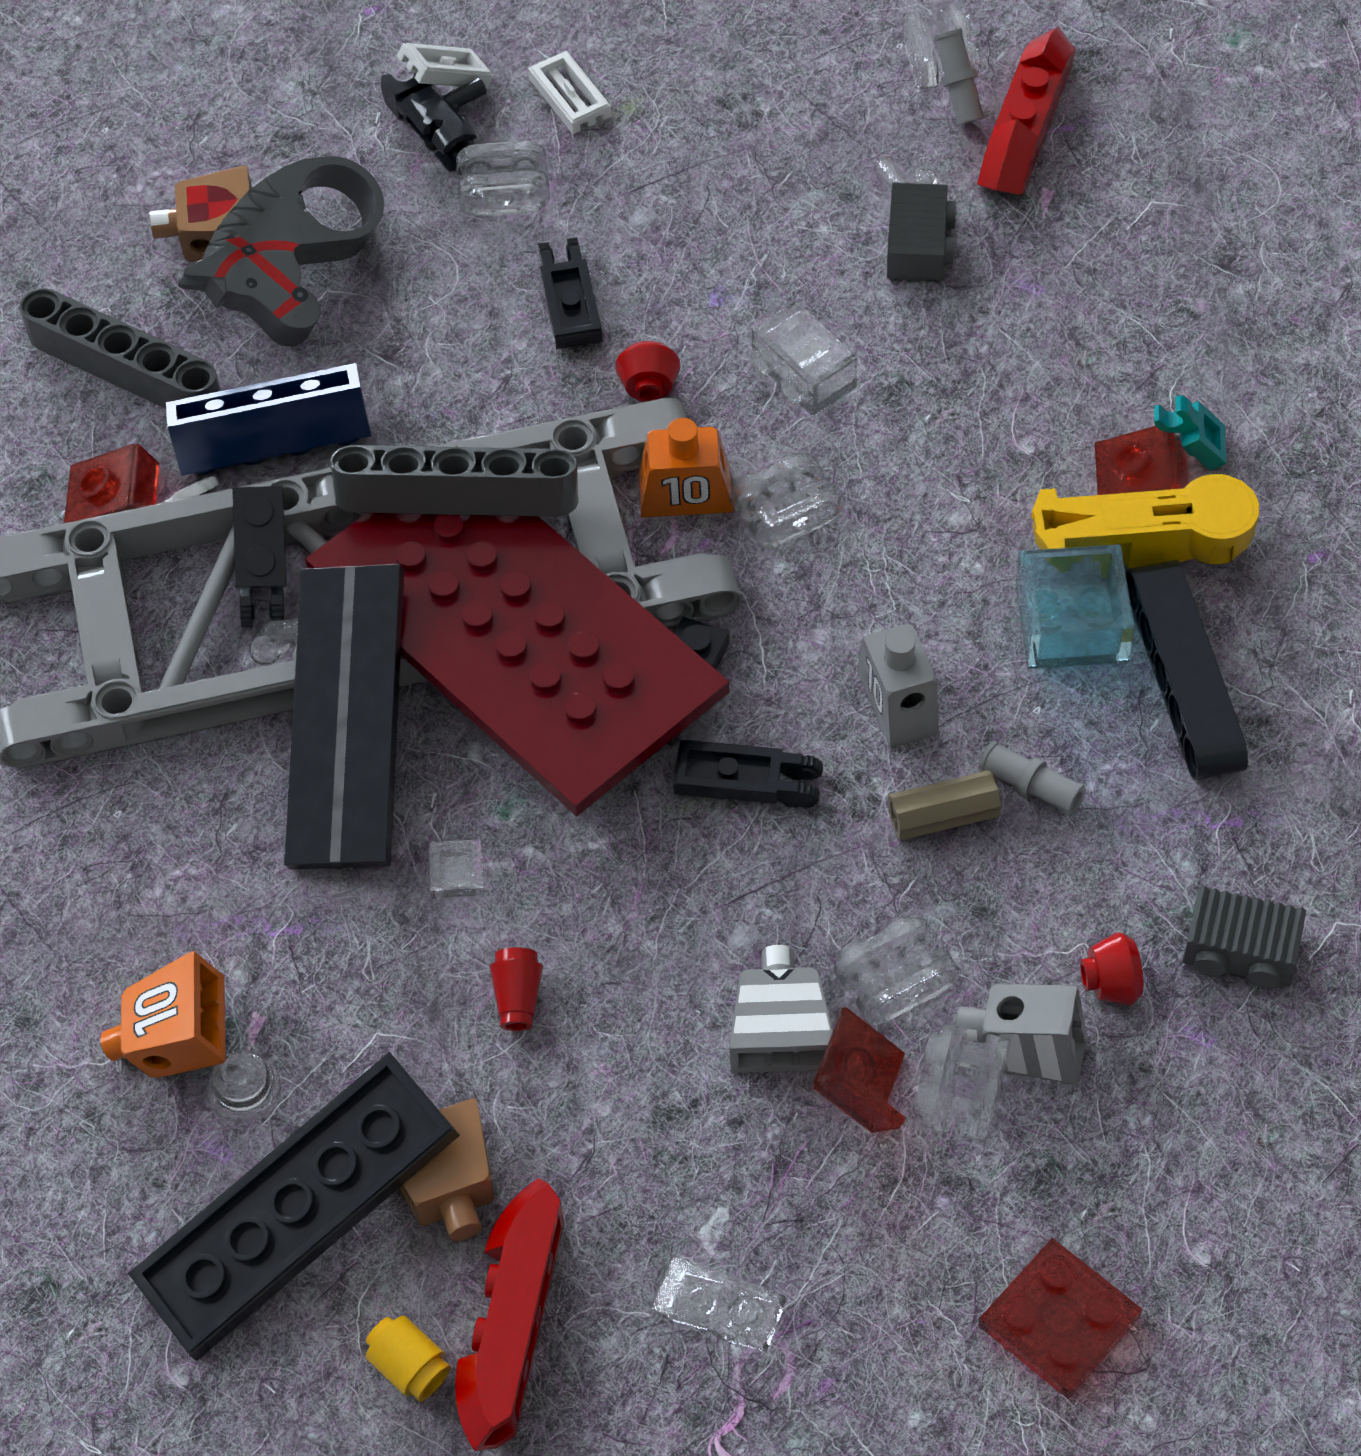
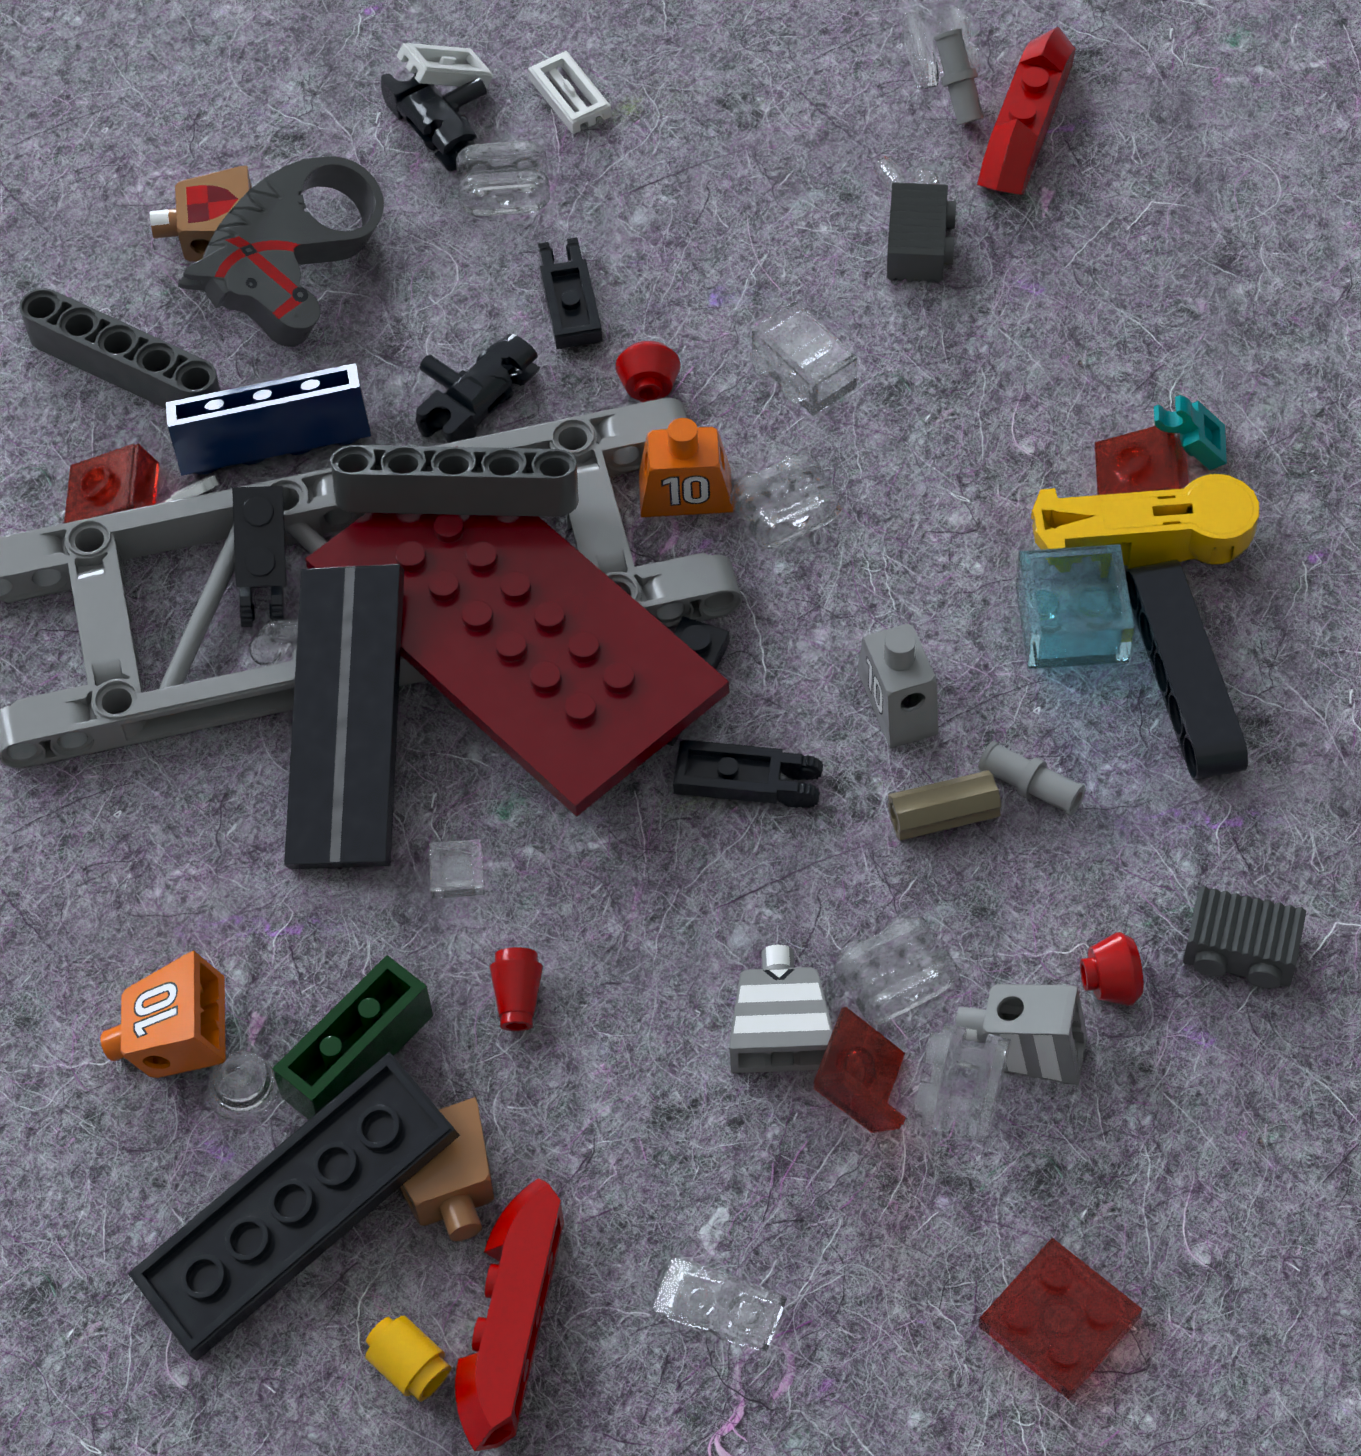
none -> dark green brick [272,955,433,1120]
none -> black piece [416,333,540,443]

